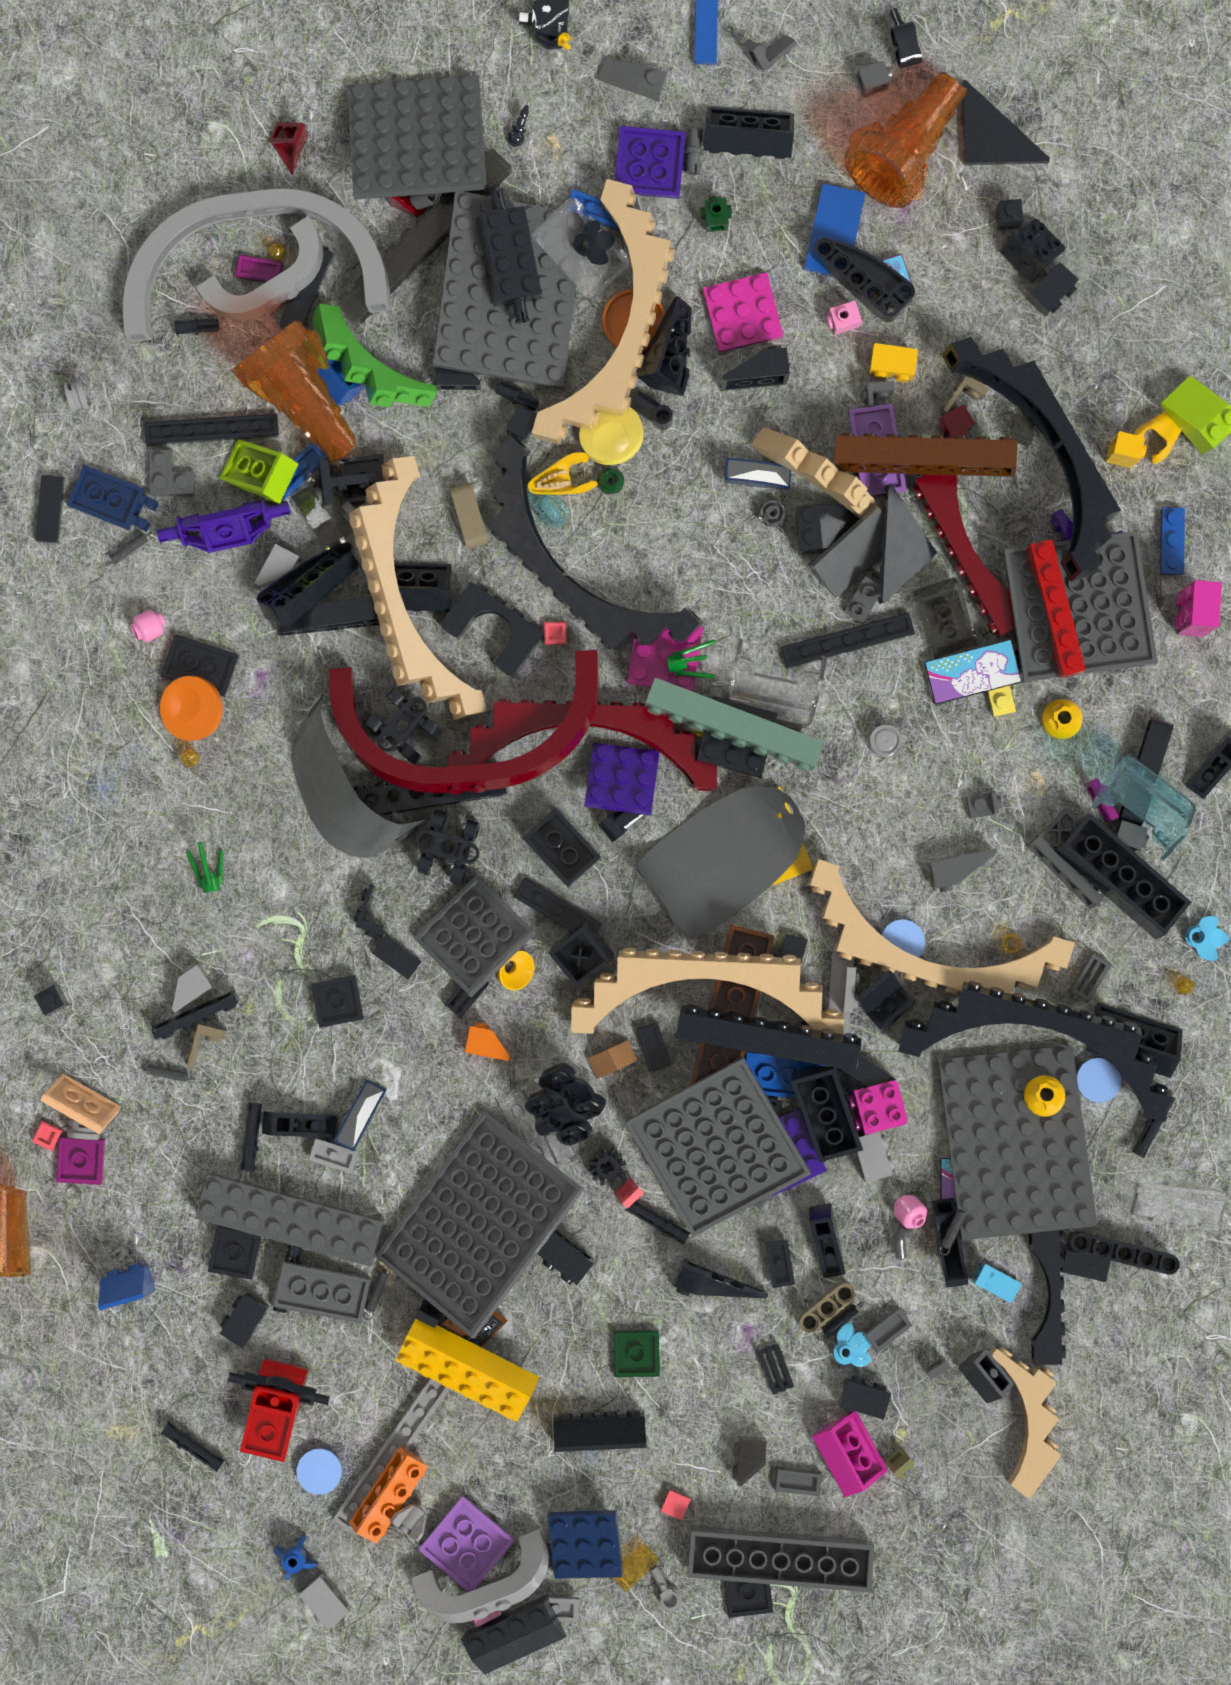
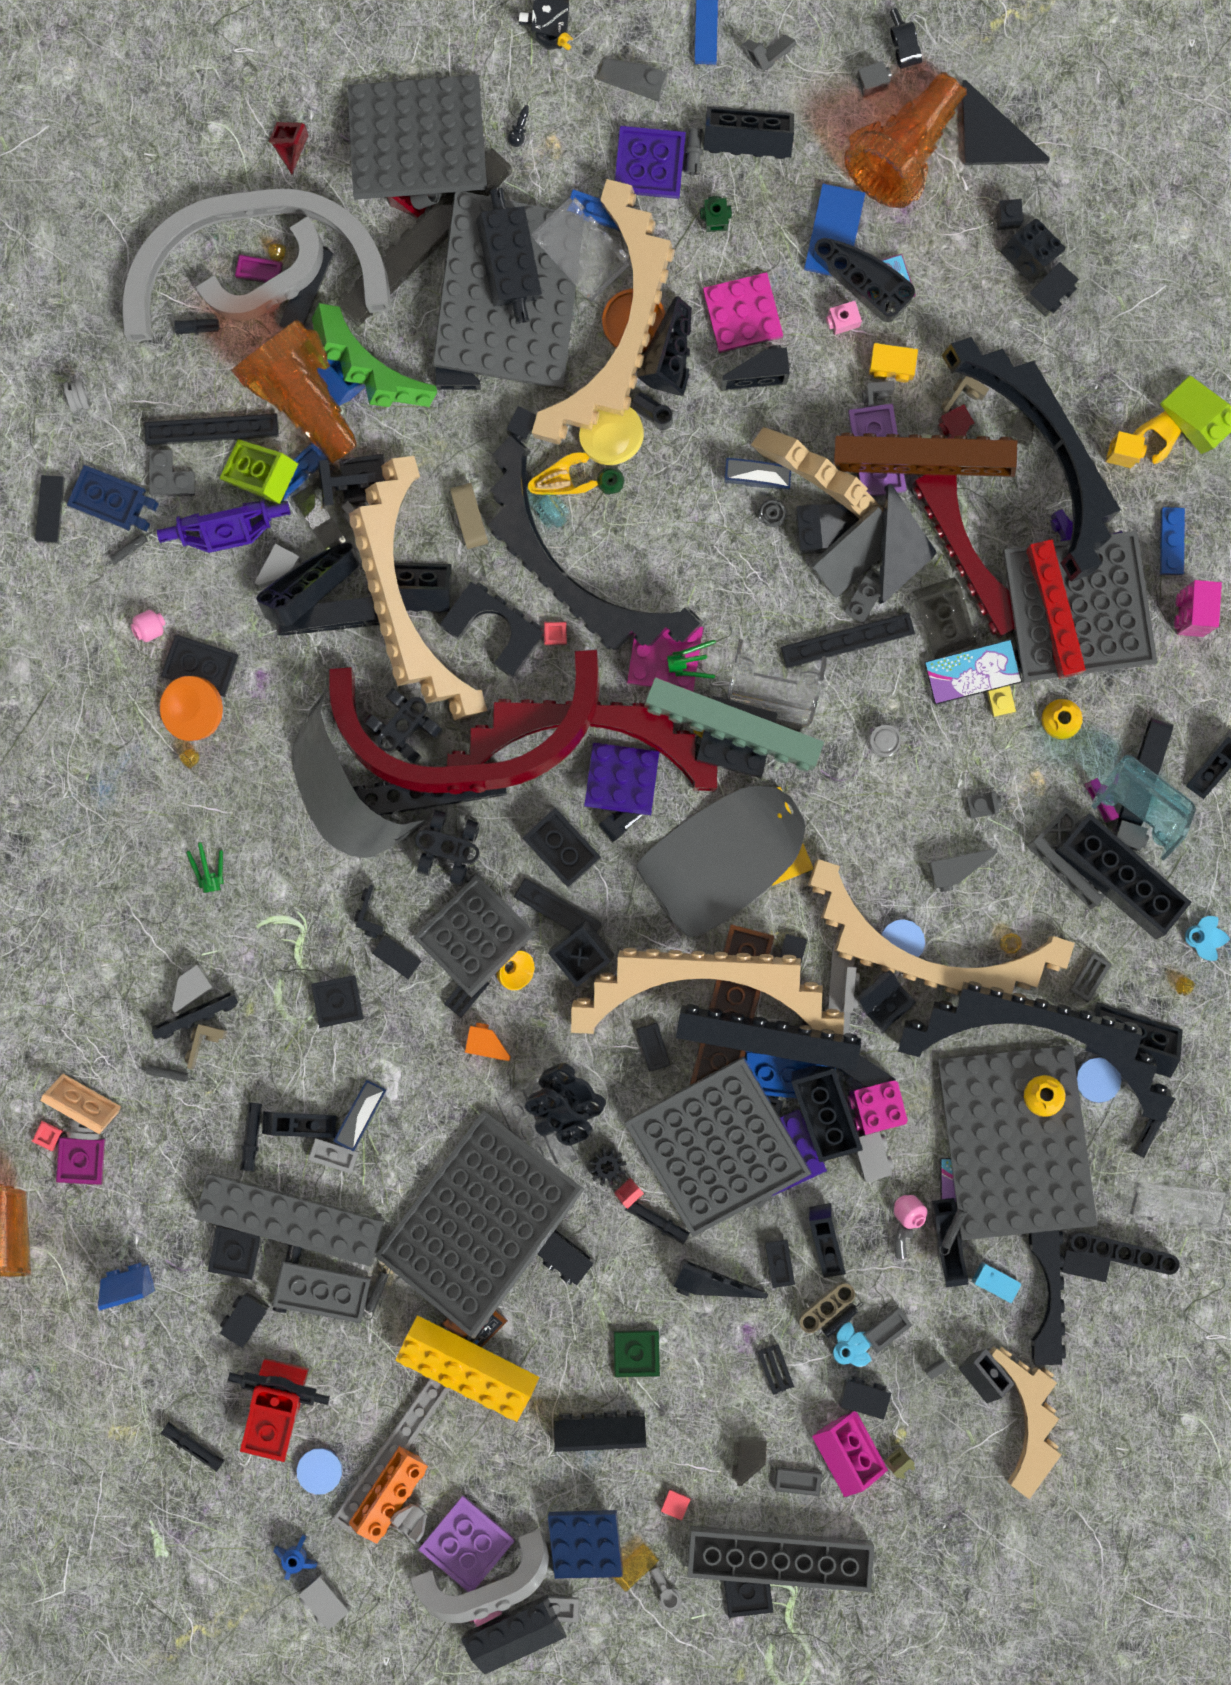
black brick [34,985,70,1016] -> none
black slope [414,1298,442,1328] -> none
black axle [495,381,539,411] -> none
black plate [574,220,615,265] -> none
medium nougat slope [588,1040,637,1079] -> none

